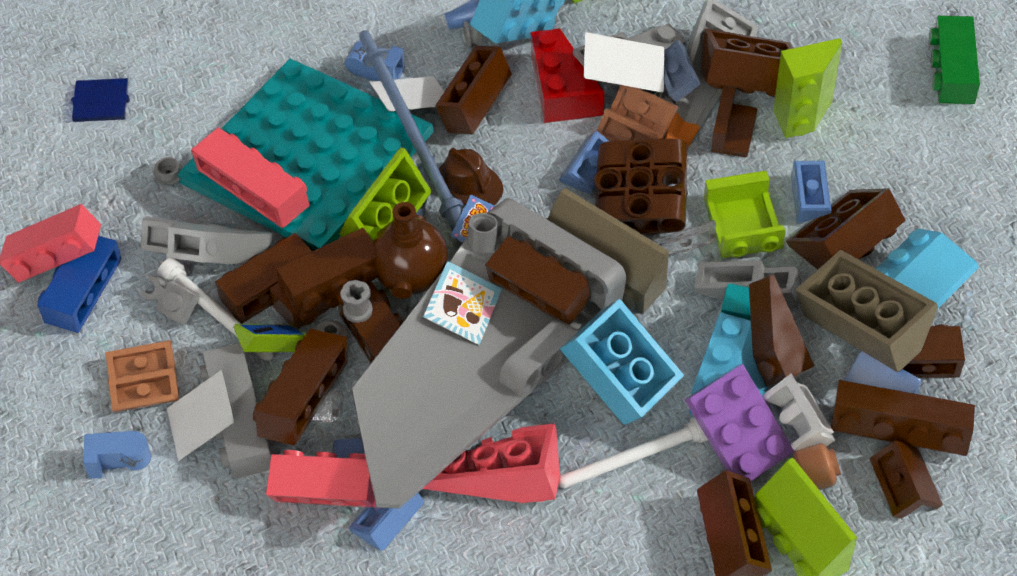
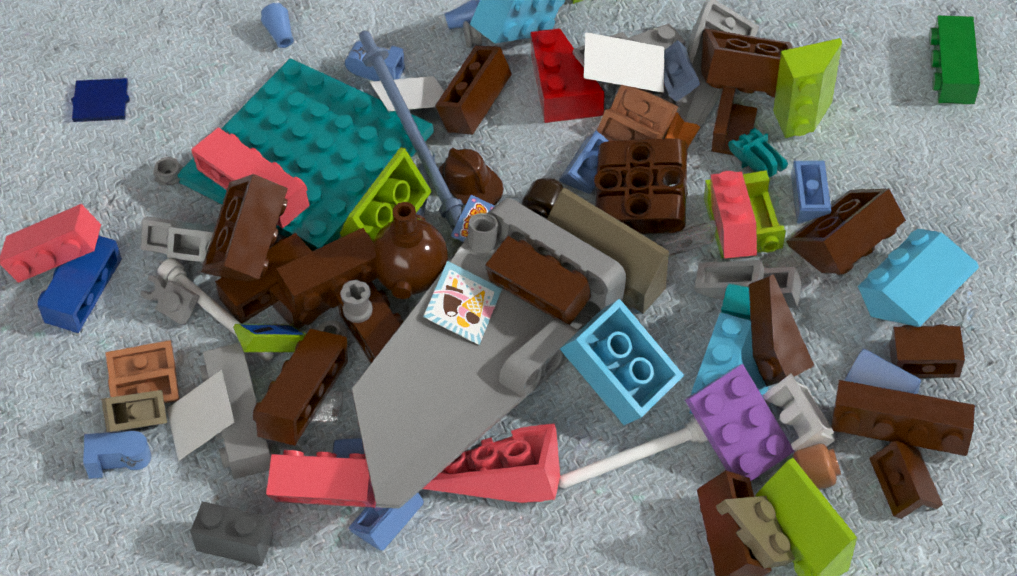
dark tan slope [795,250,938,372] -> none
none -> dark tan slope [101,390,167,433]
none -> dark grey brick [190,501,273,566]
none -> reddish brown slope [201,174,288,282]
none -> medium blue cone [261,3,294,48]
none -> dark brown head [522,178,564,219]
none -> coral brick [710,171,757,259]
none -> dark tan wing [716,496,795,569]
none -> teal arm [728,128,788,177]

